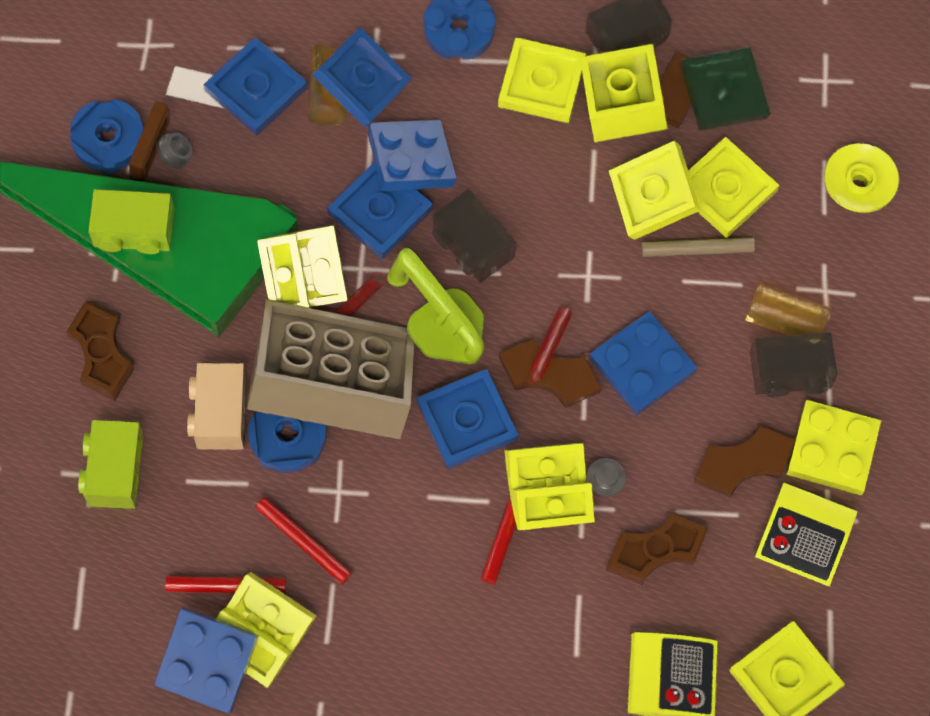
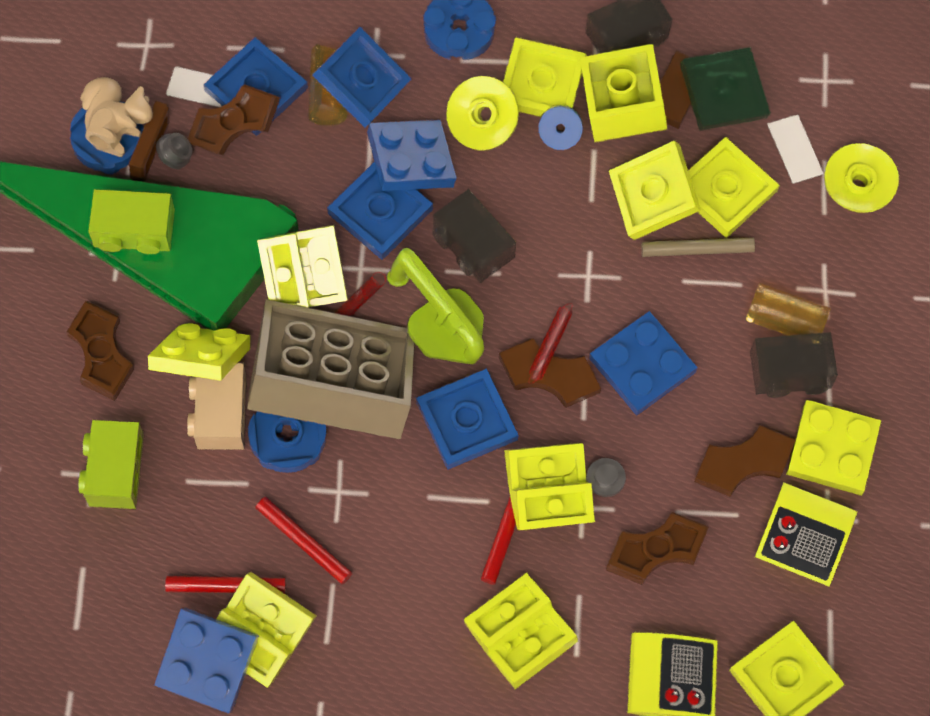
none -> tan animal [81,77,153,157]
none -> neon yellow plate [148,323,250,381]
none -> reddish brown tile [188,84,280,156]
none -> neon yellow dish [447,76,519,150]
none -> neon yellow slope [464,573,578,689]
none -> wheel [538,105,583,150]
none -> white sticker [768,115,824,183]

